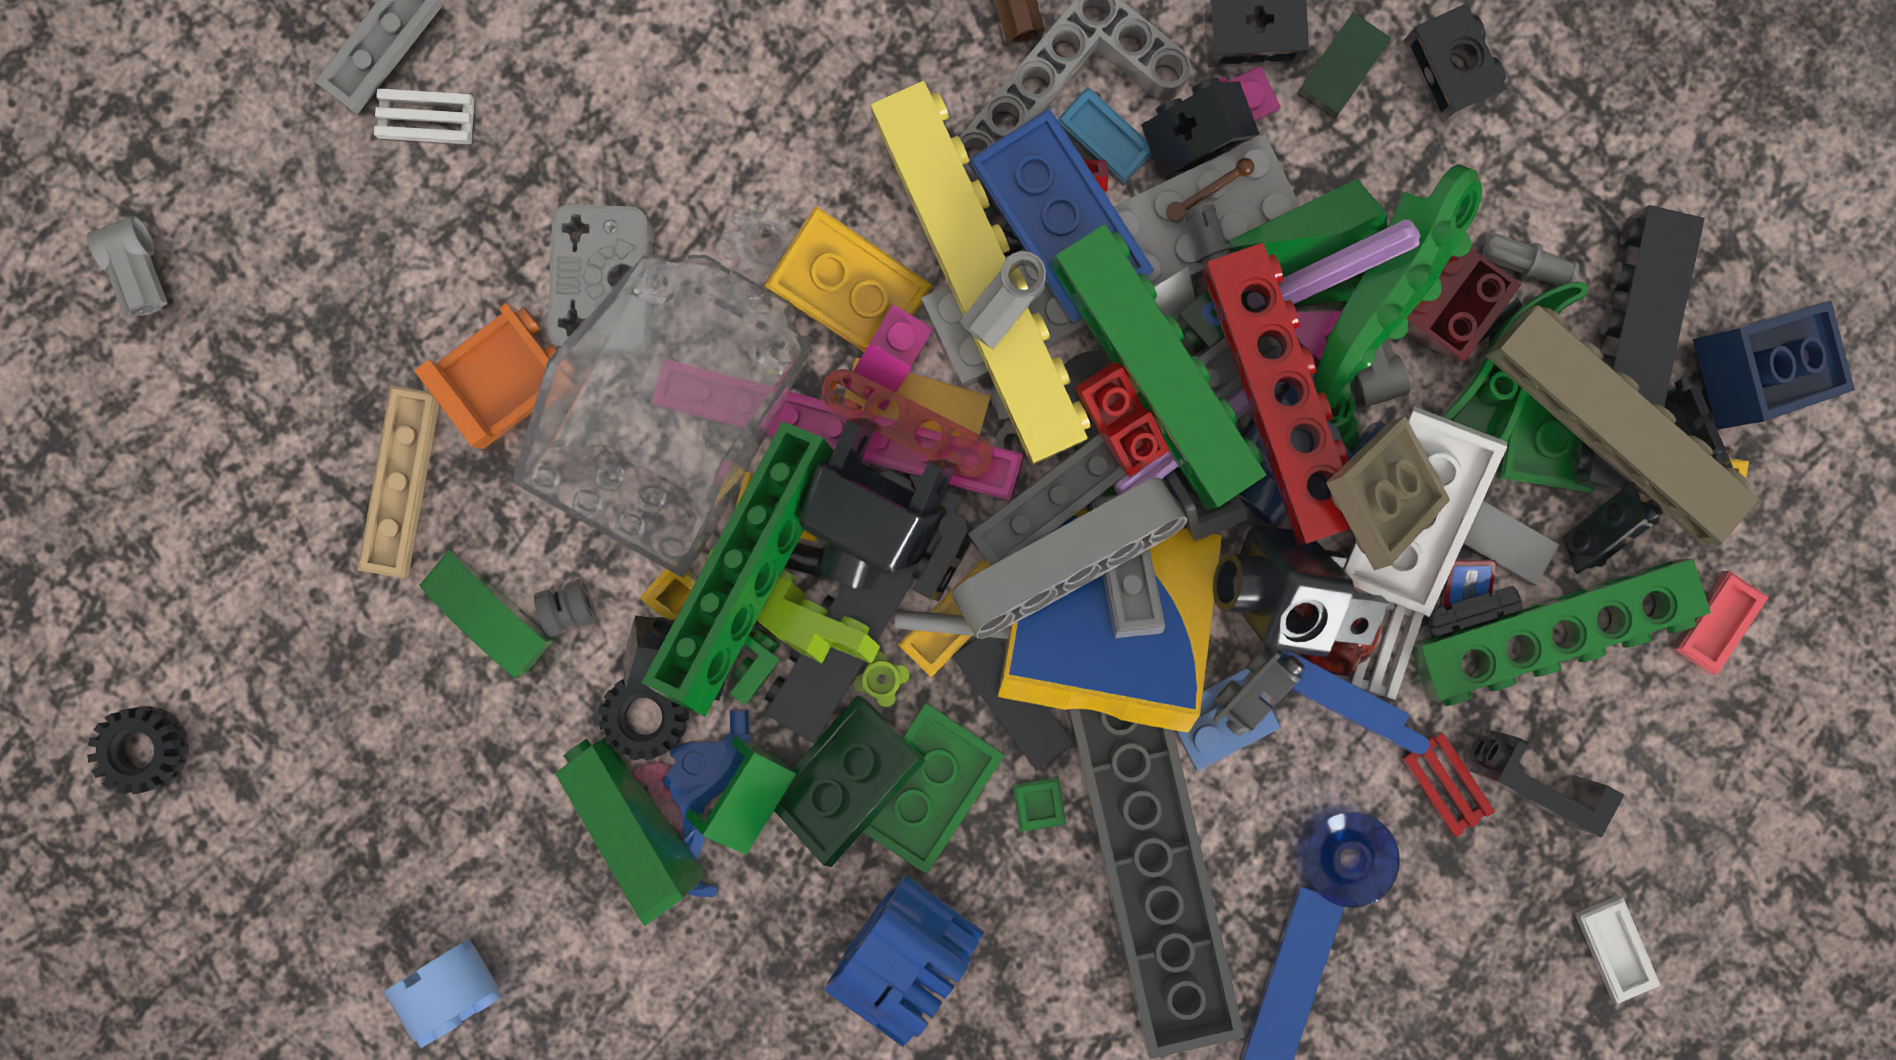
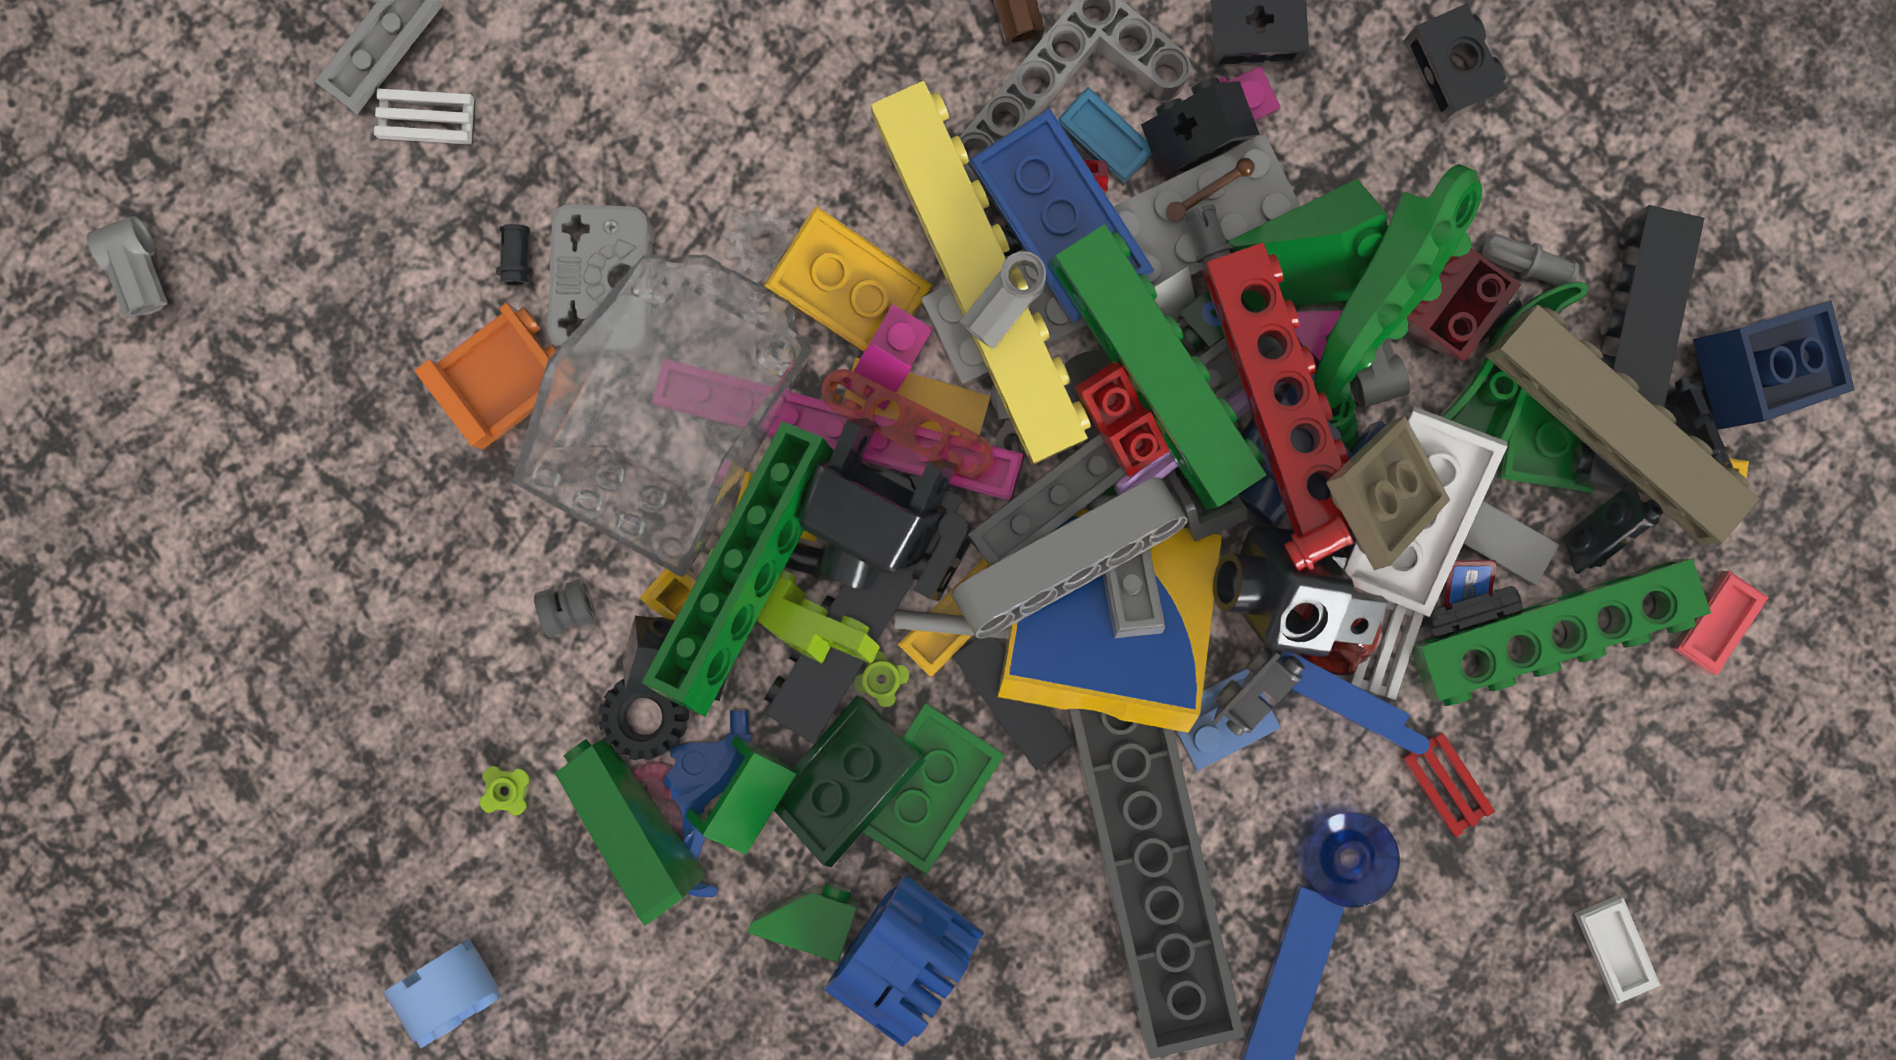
black tyre [87,706,189,795] -> none
tan tile [357,385,439,578] -> none
green slope [419,550,554,679] -> none
green bracket [729,628,784,705] -> none
green tile [1012,776,1067,832] -> none
lavender axle [1247,220,1420,313] -> none
dark green tile [1298,12,1391,118] -> none
black panel [1470,730,1624,838] -> none
none -> lime plate [480,766,530,816]
none -> black pin [496,224,534,286]
none -> green slope [747,882,859,963]
none -> red pin [1284,515,1354,571]

